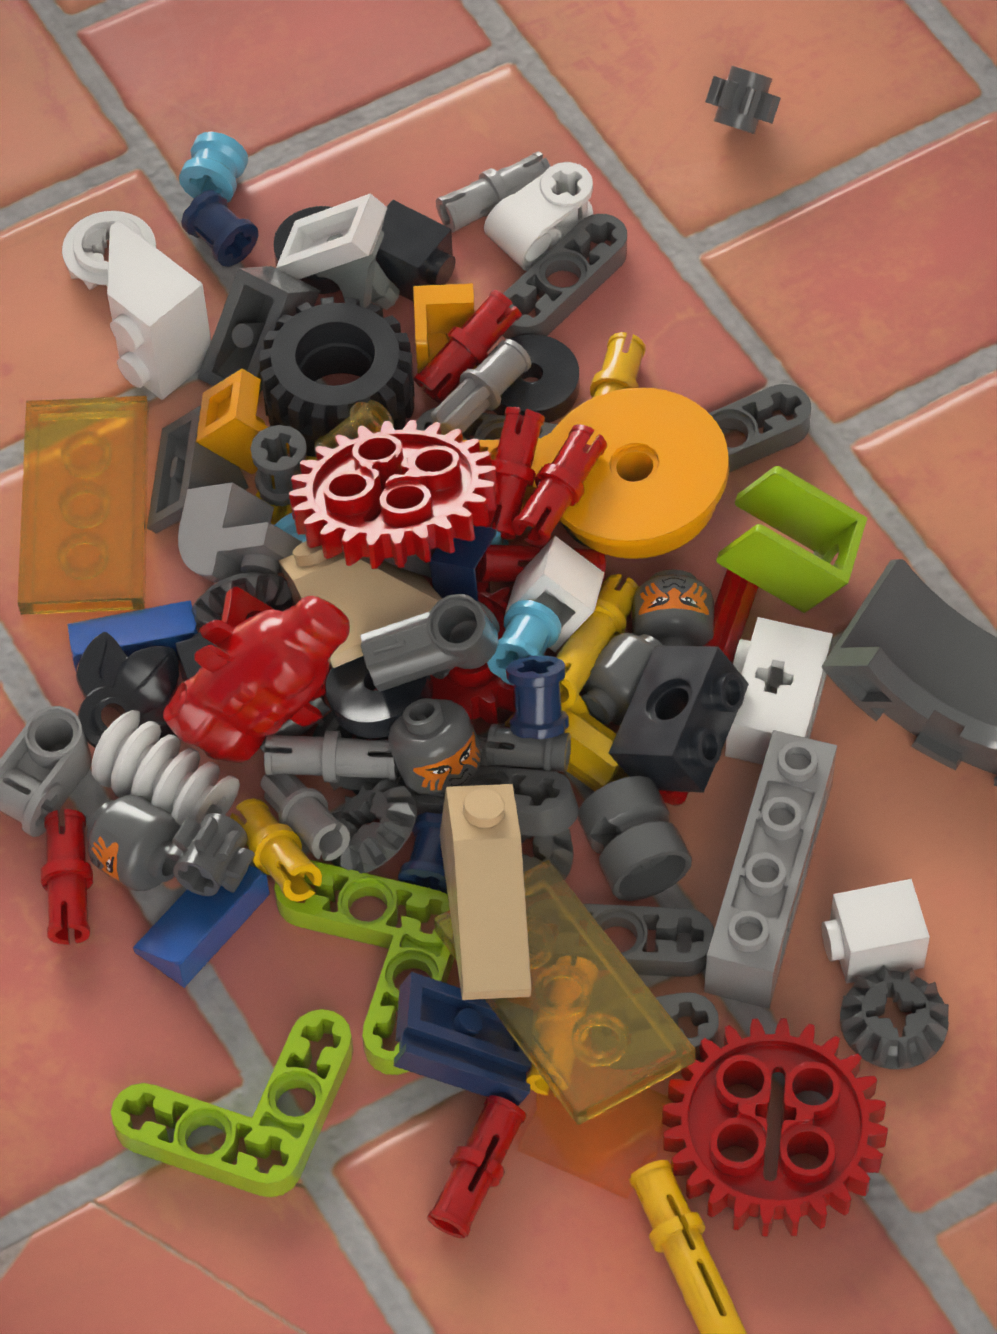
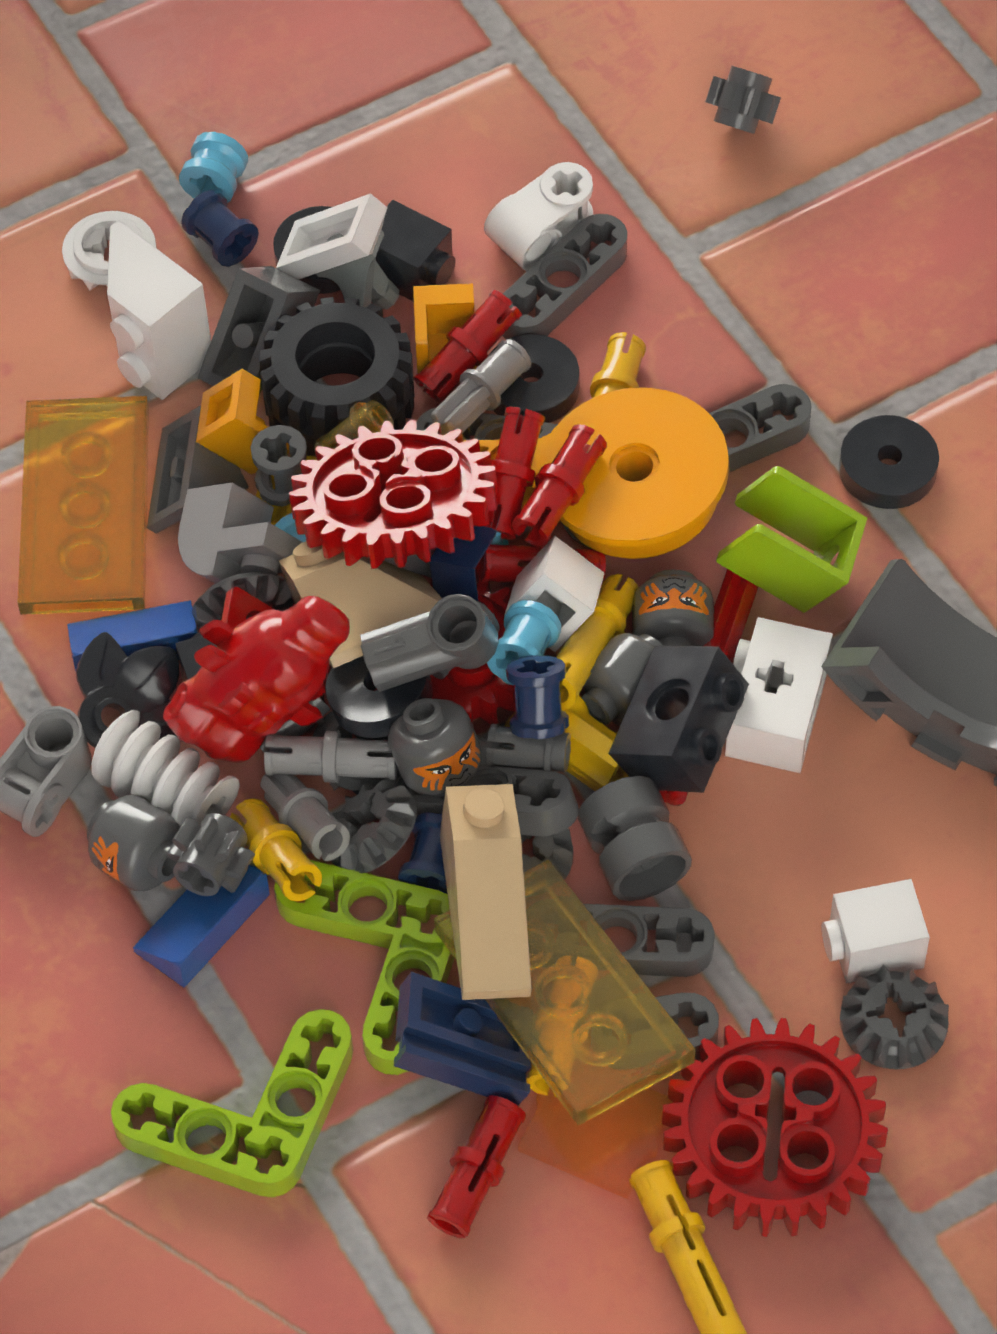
red pin [41,809,93,945] -> none
light grey pin [436,151,551,233] -> none
light grey brick [704,730,837,1009] -> none
none -> black piece [839,415,939,509]

